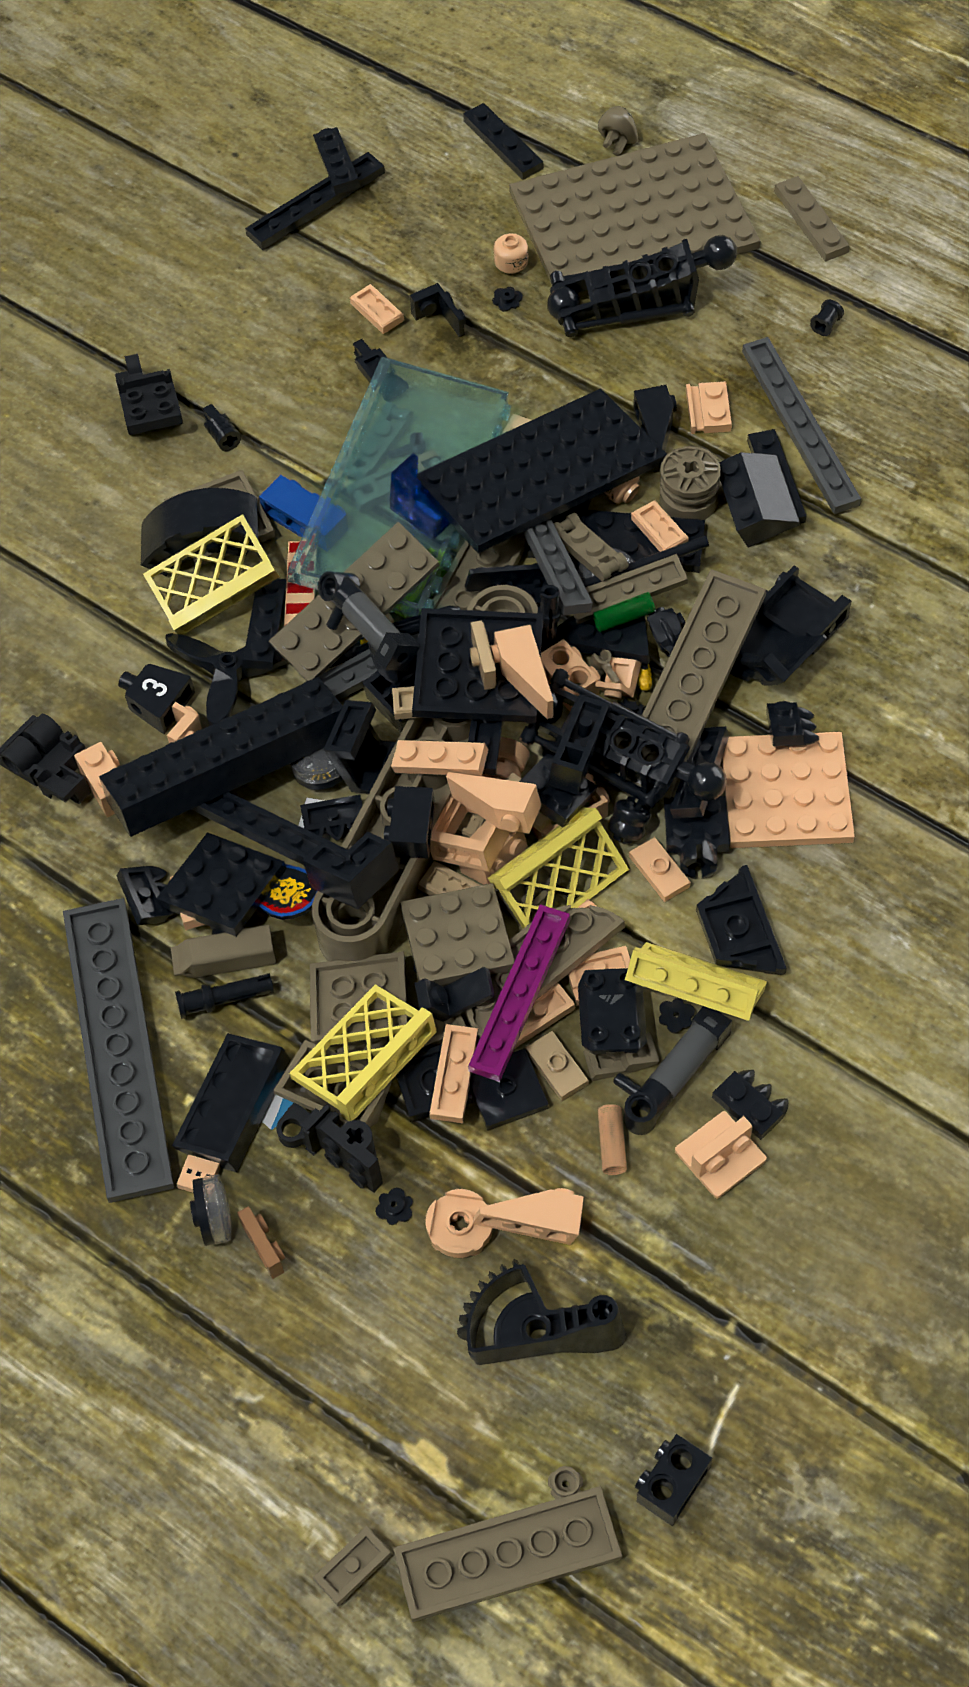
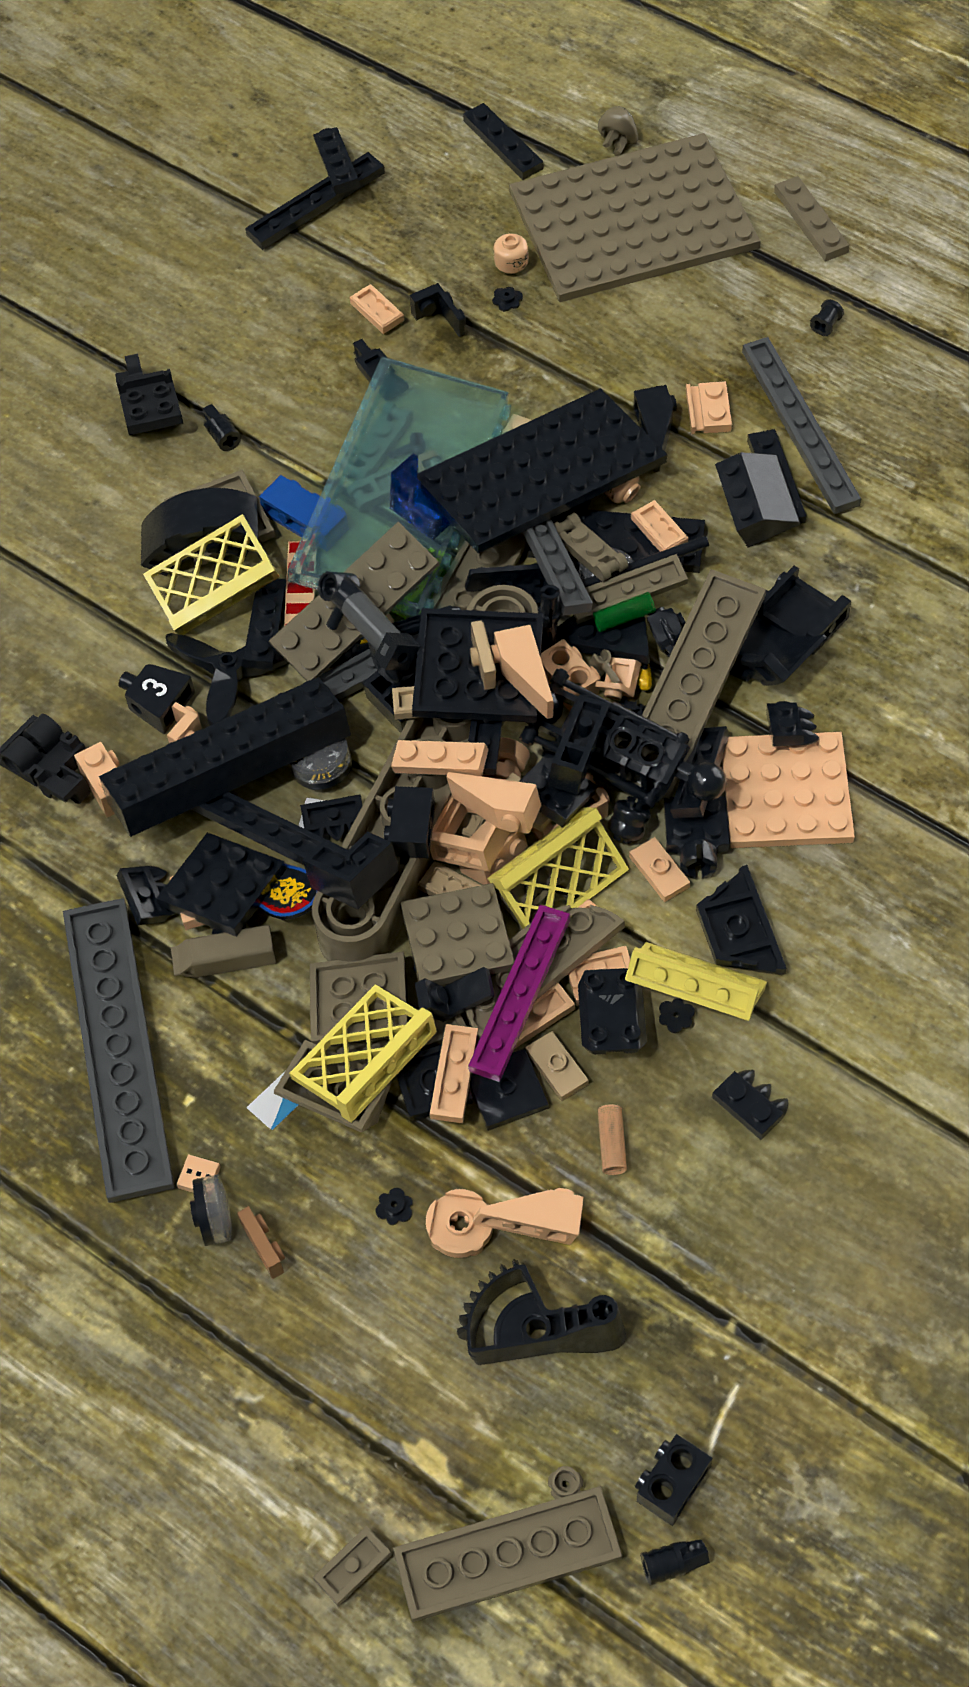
black slope [172,1033,291,1173] -> none
black pin [175,973,274,1019] -> none
black plate [276,1103,383,1193] -> none
black panel [323,700,396,794] -> none
black piece [547,235,737,337] -> none
dark tan slope [584,1032,659,1081] -> none
piece [613,1006,732,1135] -> none
dark tan wheel [659,446,720,520] -> none
light nougat bracket [675,1111,767,1199] -> none
none -> black hinge [640,1539,710,1586]

